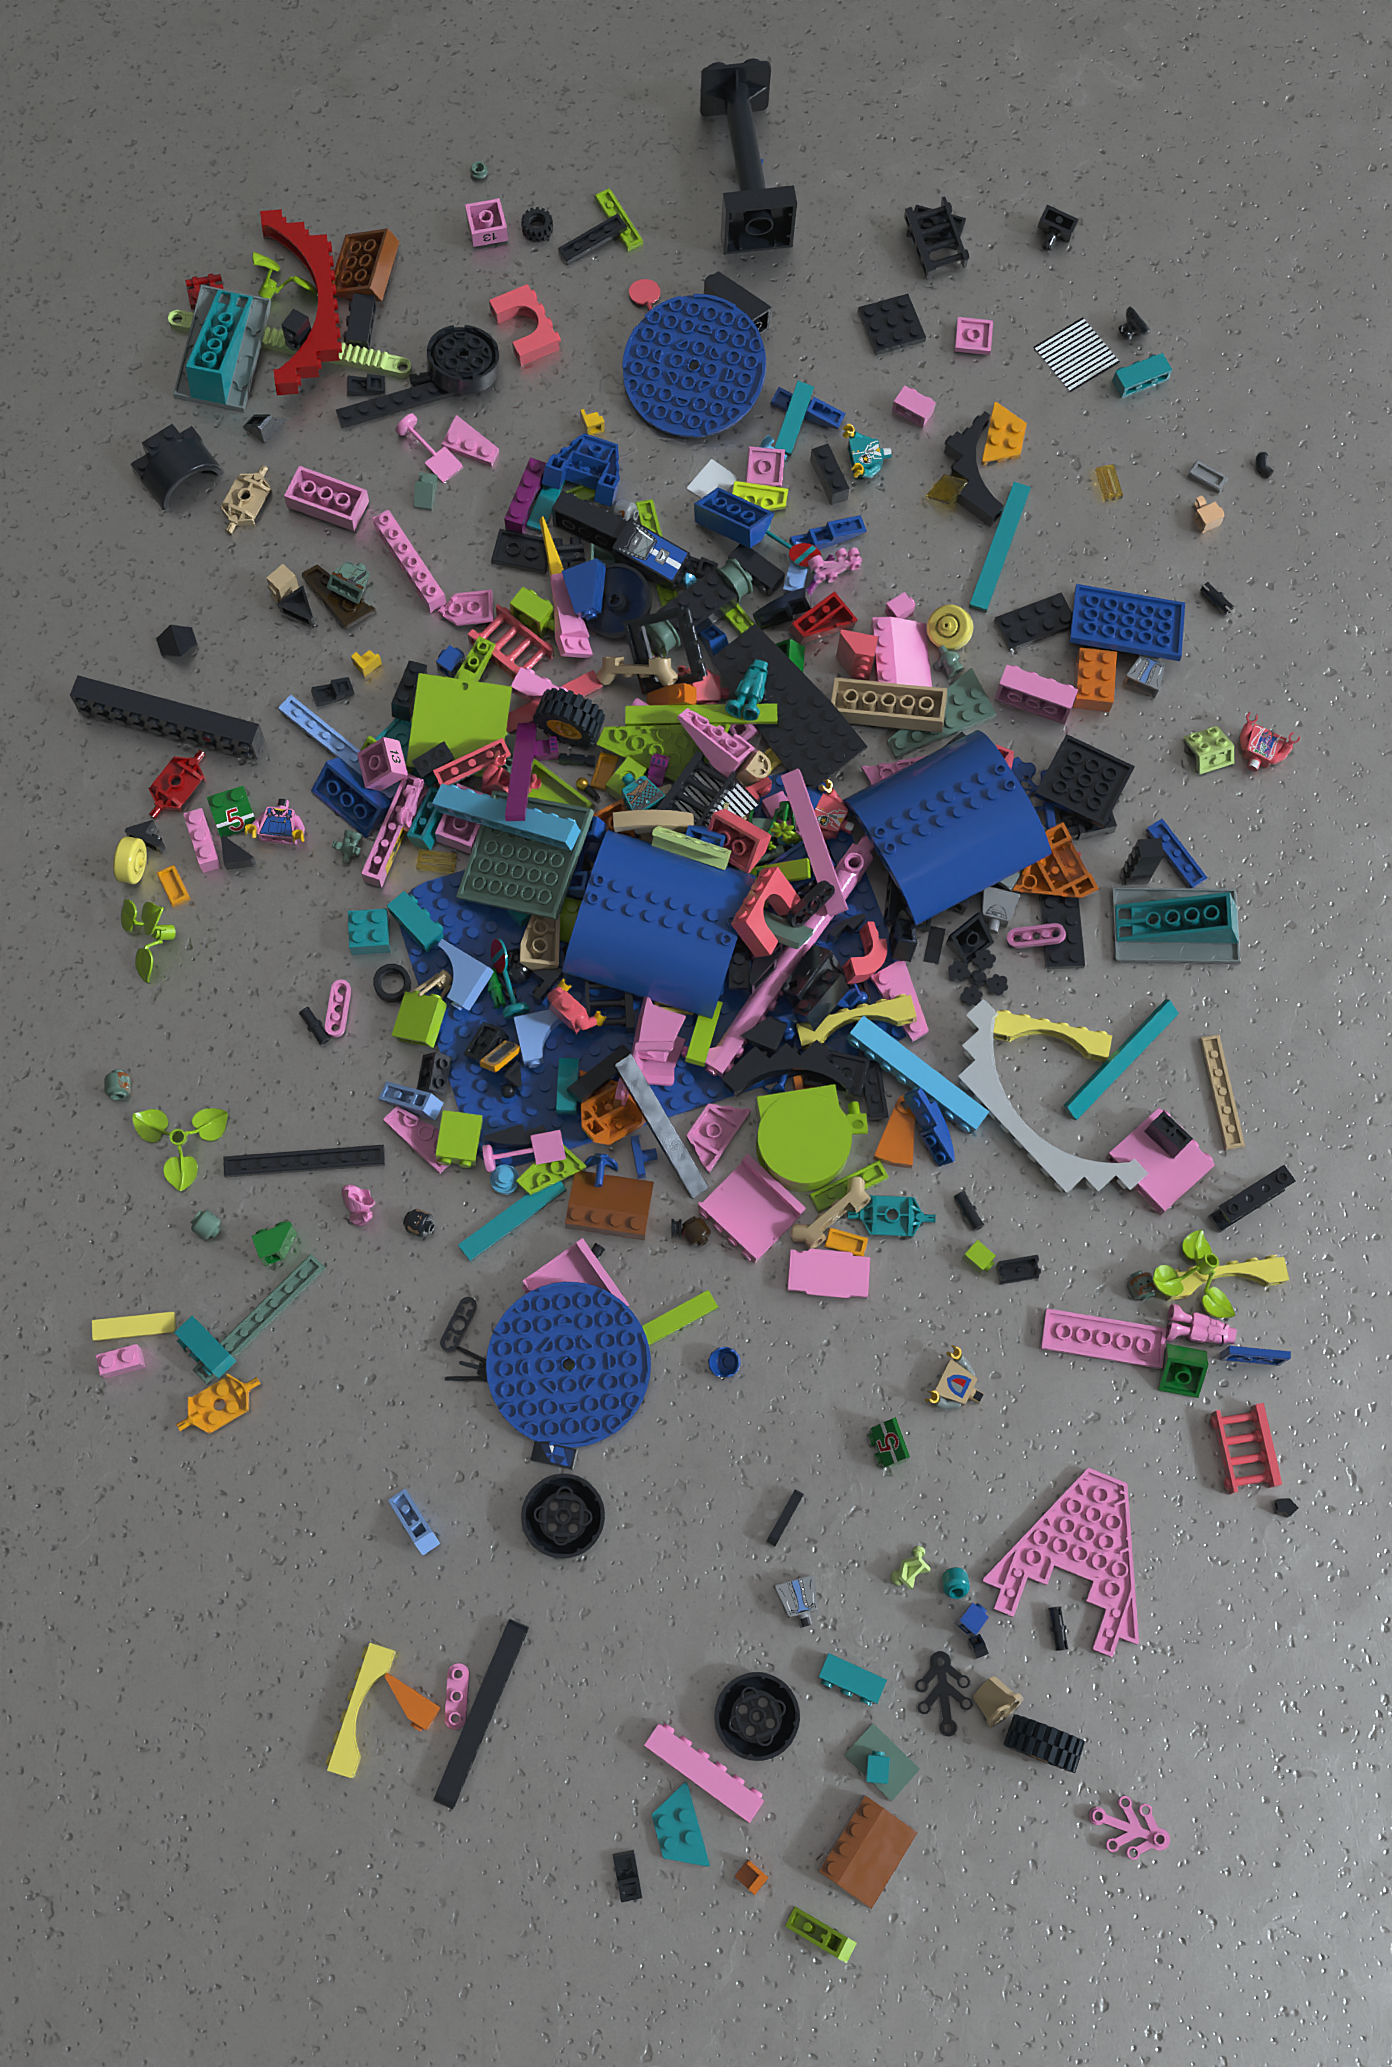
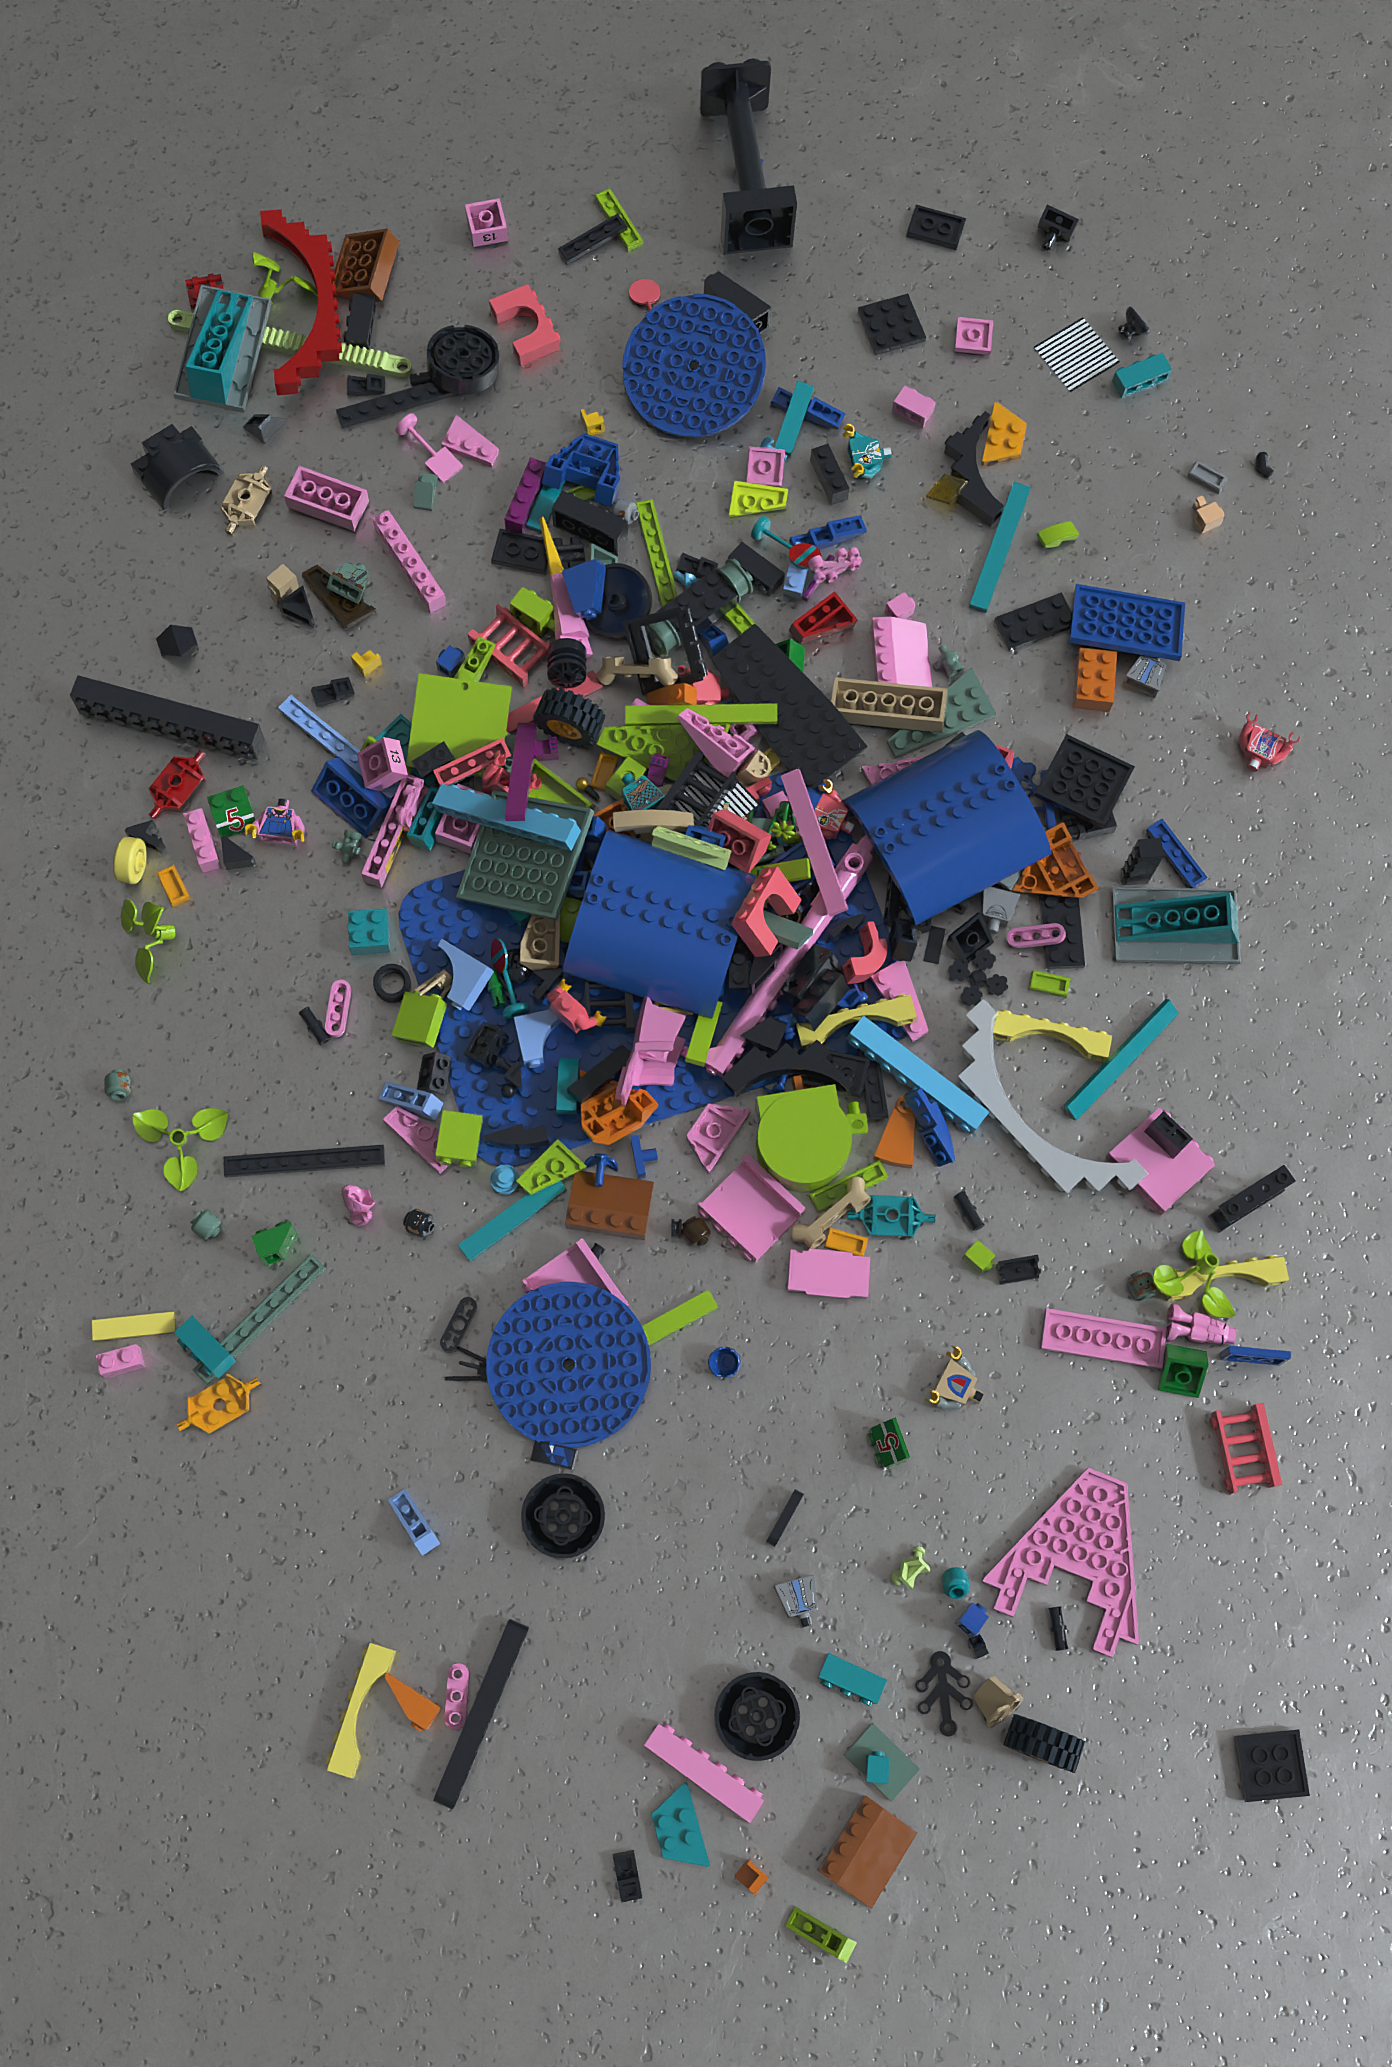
black brick [281,309,311,351] -> none
teal brick [386,891,444,952] -> none
black brick [391,660,427,722] -> none
clear yellow tile [416,850,457,873] -> none
bright pink tile [438,589,494,626] -> none
sand green plate [470,161,488,179] -> none
tile [480,1040,521,1073] -> none
bright pink piece [482,1130,566,1172] -> none
bright pink slope [511,667,568,700] -> none
black tyre [521,207,553,242] -> none
black axle [558,753,596,767] -> none
slope [612,518,692,591] -> none
tile [612,1053,709,1199] -> none
white sticker [687,459,739,498] -> none
blue slope [694,487,774,548] -> none
teal piece [725,659,768,721] -> none
black slope [753,587,812,629] -> none
black beam [787,880,835,928] -> none
coral slope [836,629,878,681] -> none
black fence [904,196,970,280] -> none
light yellow wheel [927,604,973,651] -> none
bright pink brick [994,665,1078,725] -> none
bright pink plant [1088,1796,1170,1860] -> none
clear yellow tile [1095,464,1123,502] -> none
yellowish green bracket [1184,726,1234,774] -> none
tan tile [1199,1035,1245,1151] -> none
black pin [1200,582,1235,615] -> none
black piece [1274,1498,1299,1518] -> none
none -> black wheel [547,638,587,689]
none -> lime tile [1028,970,1071,998]
none -> lime slope [1036,521,1080,548]
none -> black plate [1235,1729,1310,1802]

